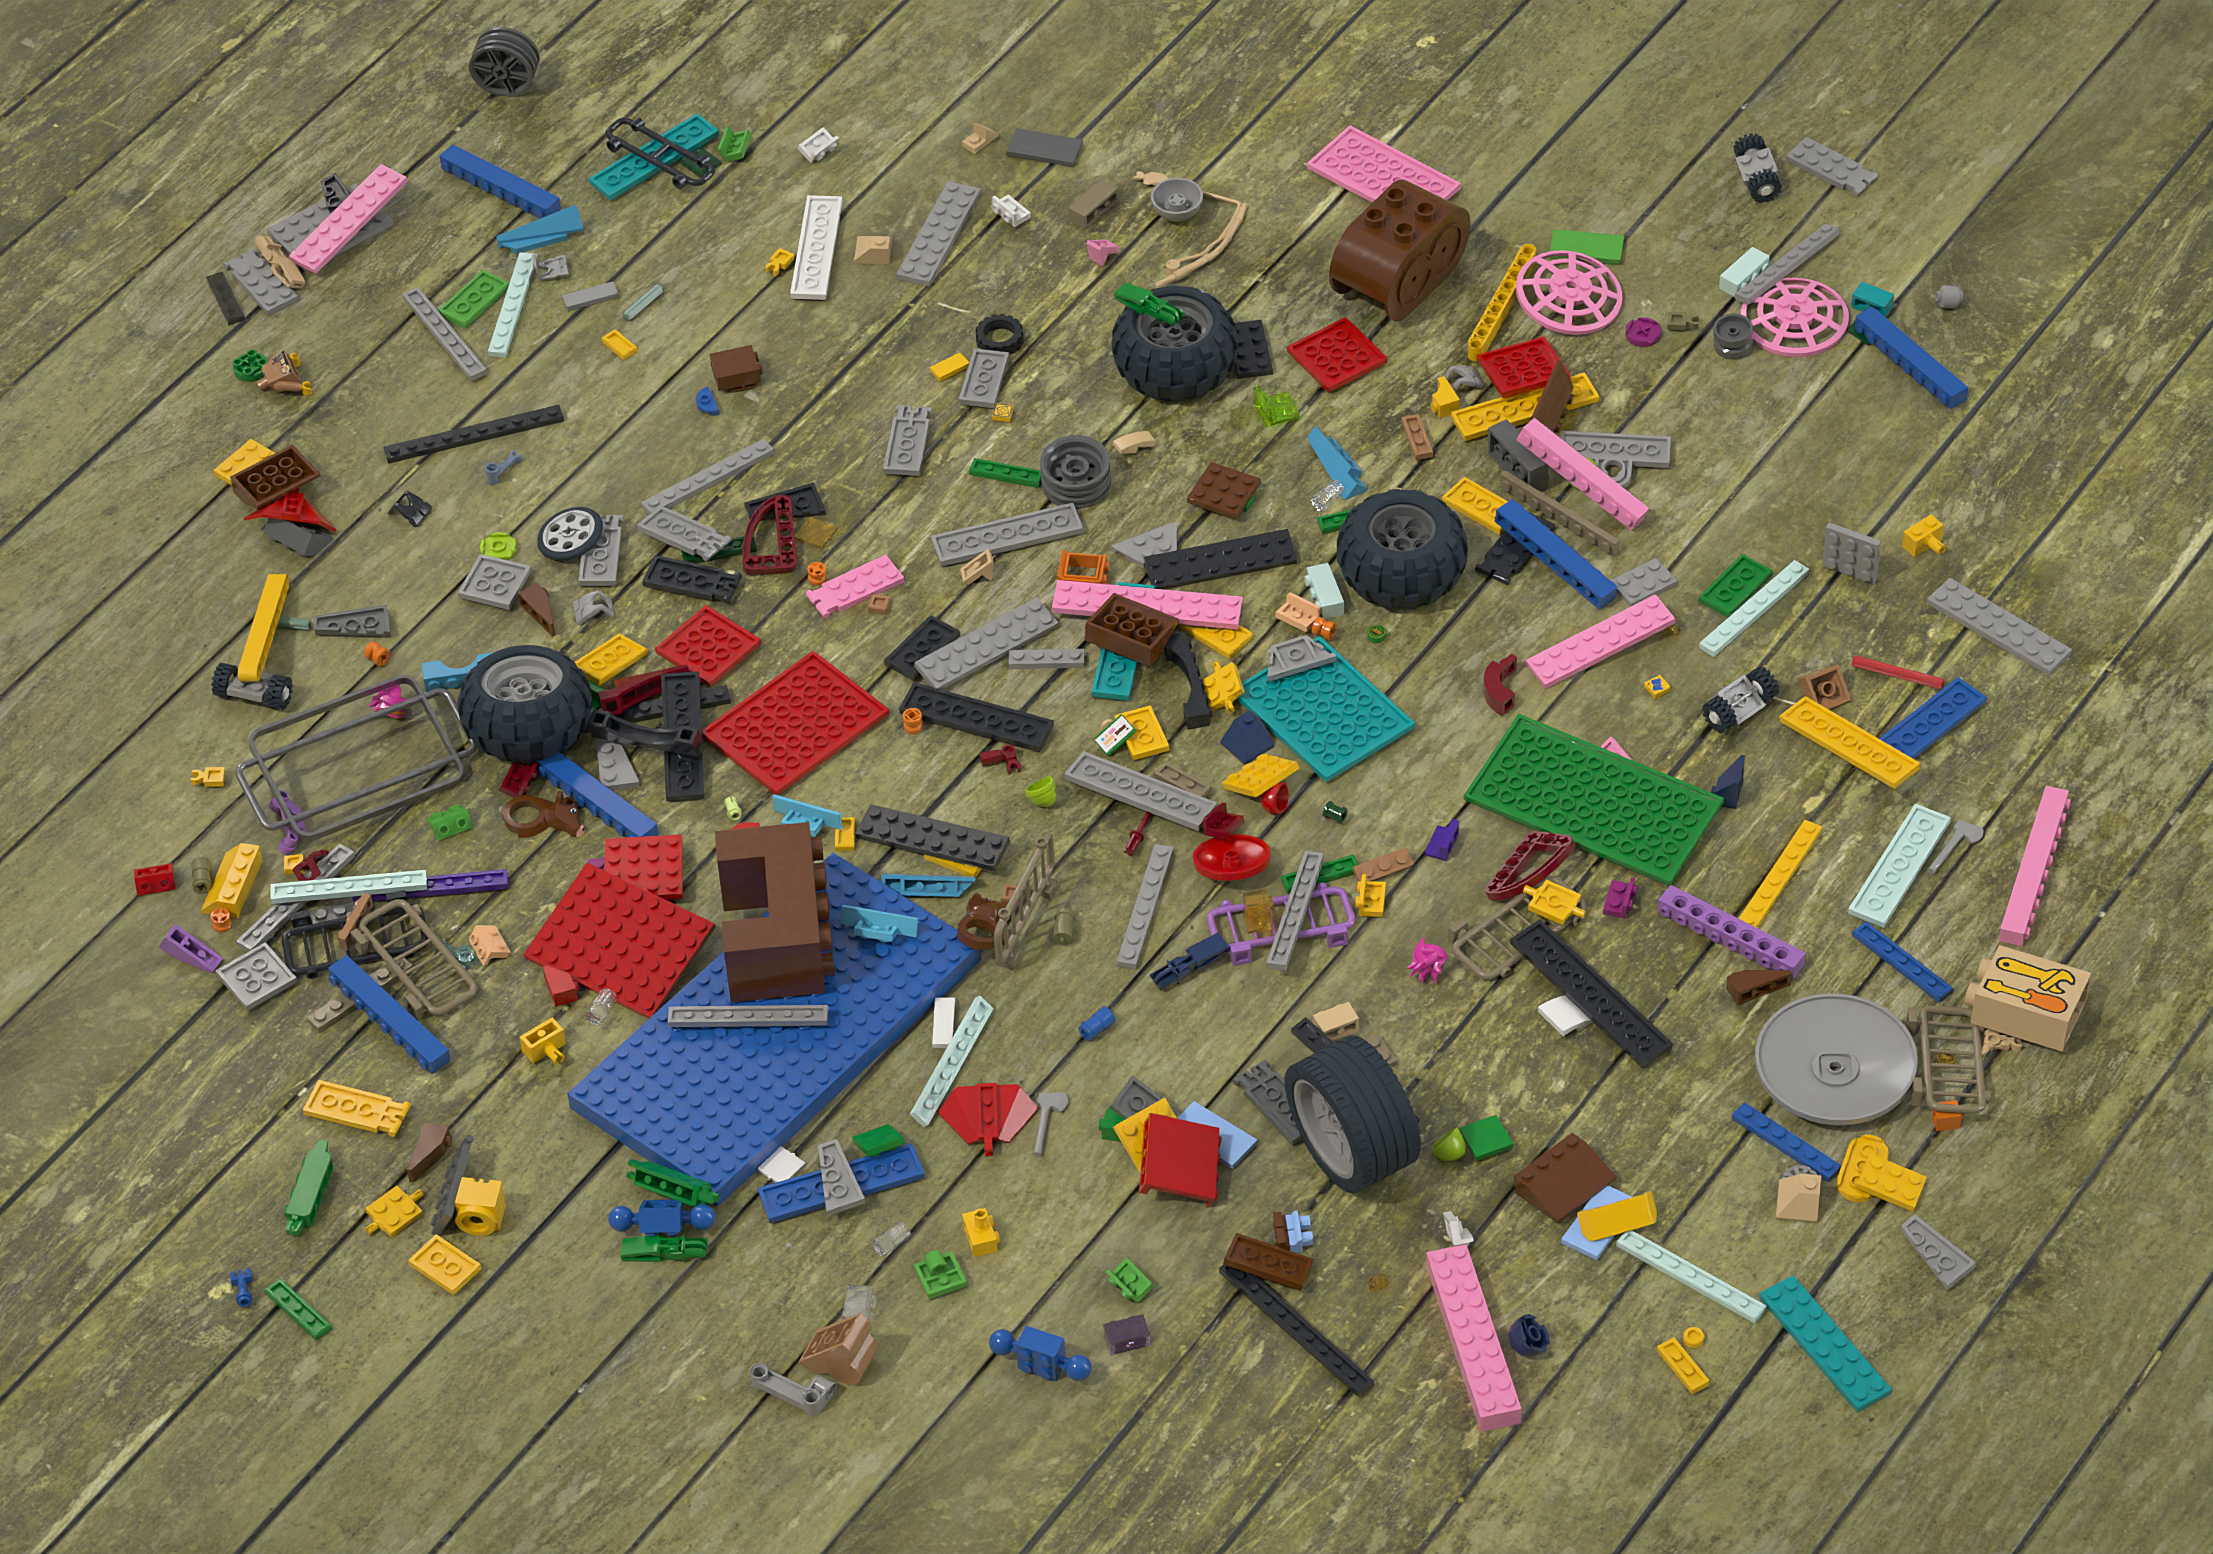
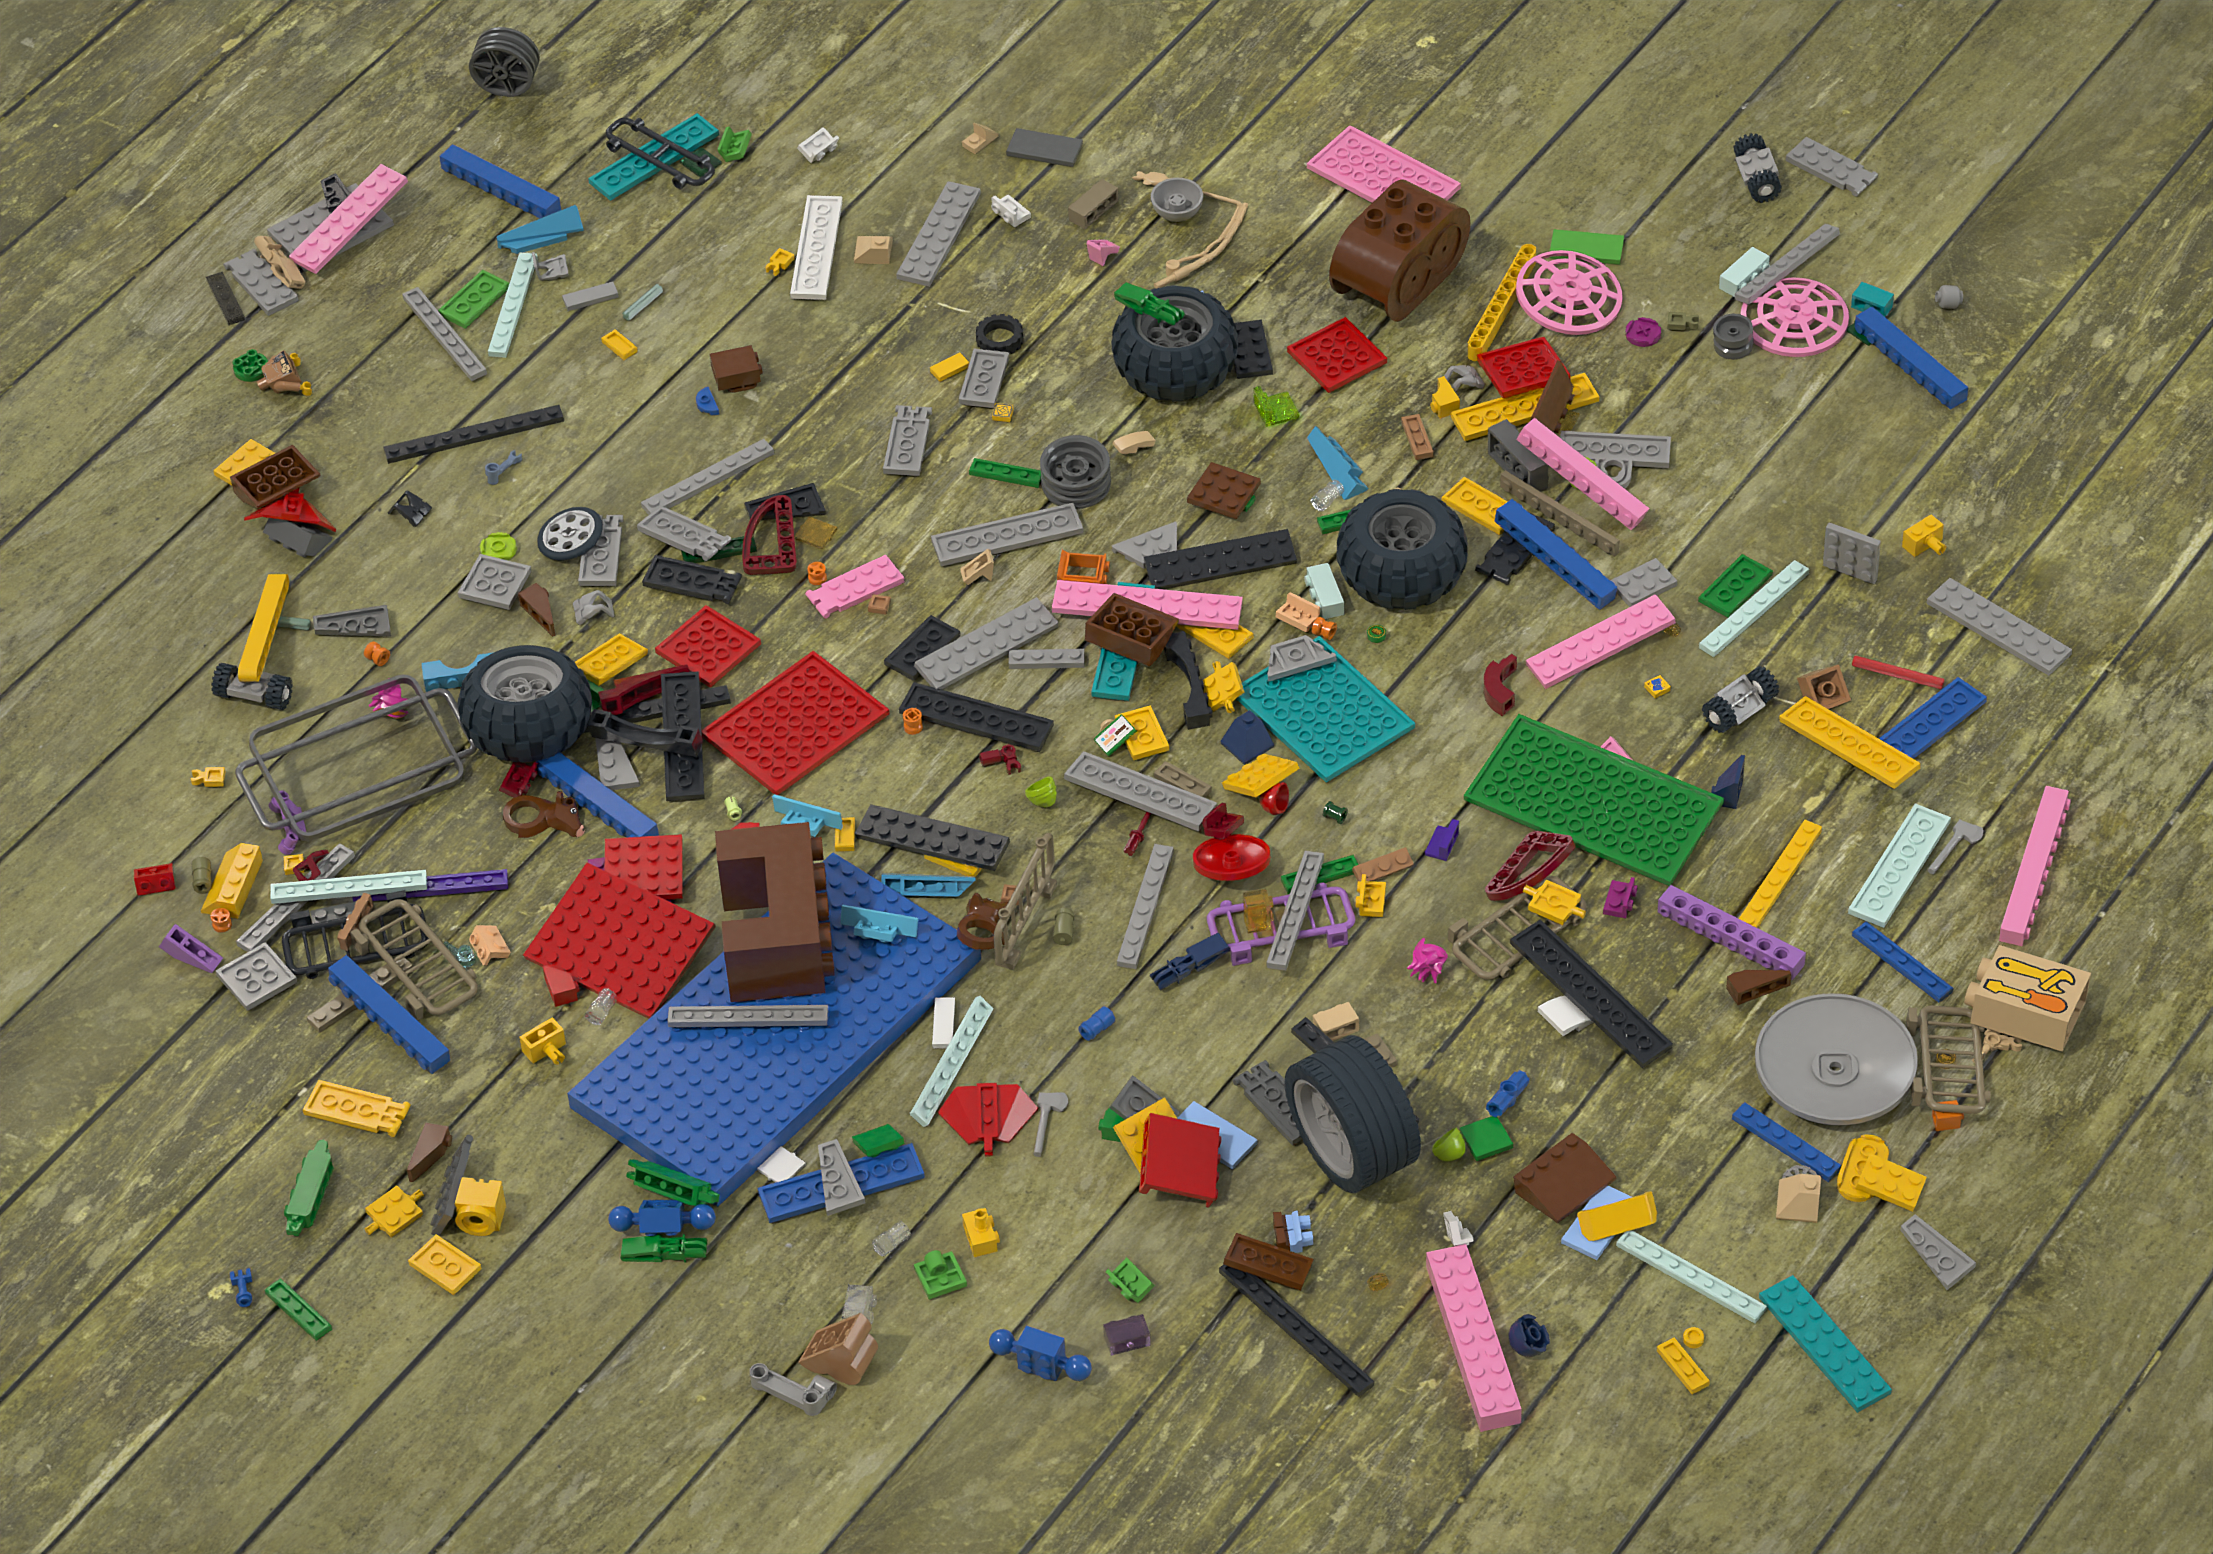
bright green bracket [426,805,473,841] -> none
none -> blue piece [1486,1070,1530,1117]

